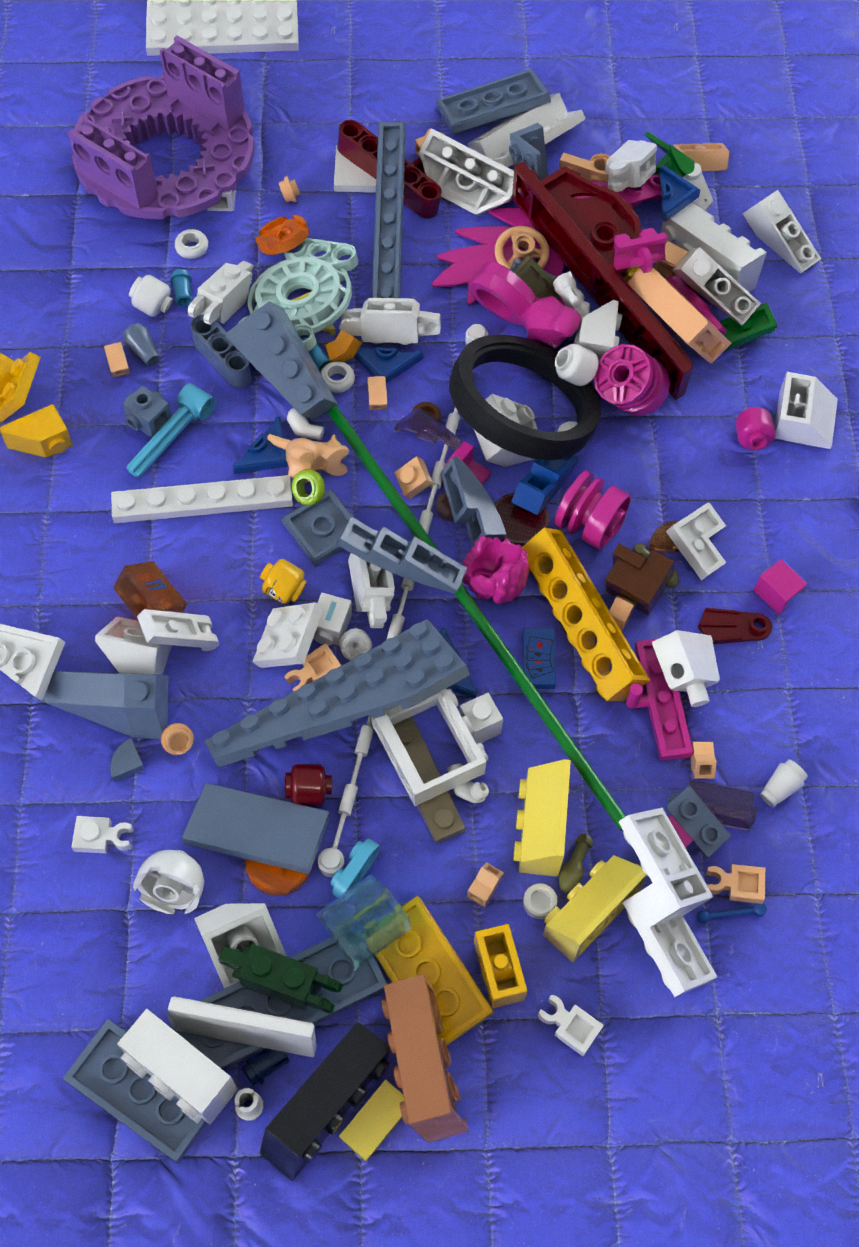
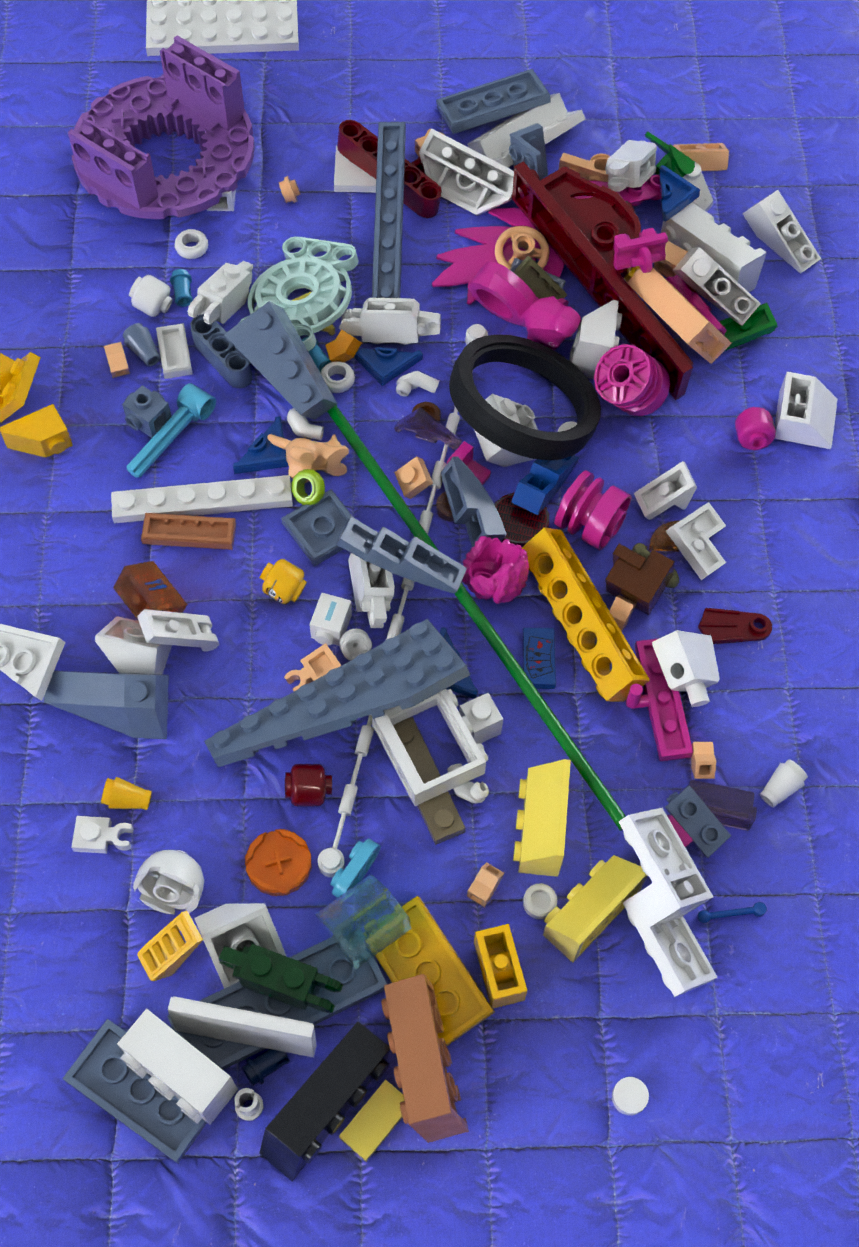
sand blue tile [110,738,144,782] -> none
light nougat plate [161,723,194,755] -> none
sand blue tile [182,783,330,874] -> none
white plate [252,602,324,668] -> none
orange tile [255,215,310,255] -> none
light nougat piece [367,376,387,410] -> none
white plate [538,995,604,1056] -> none
white animal [553,271,590,319] -> none
white head [555,343,599,386] -> none
olive piece [558,834,593,893] -> none
light nougat plate [706,864,766,904] -> none
dark pink panel [753,559,807,614] -> none
none -> yellow cone [101,777,152,810]
none -> yellow slope [137,911,203,981]
none -> nougat plate [141,513,236,550]
none -> white tile [156,323,193,379]
none -> white arm [396,371,439,397]
none -> white tile [612,1077,649,1116]
none -> white slope [634,461,697,520]

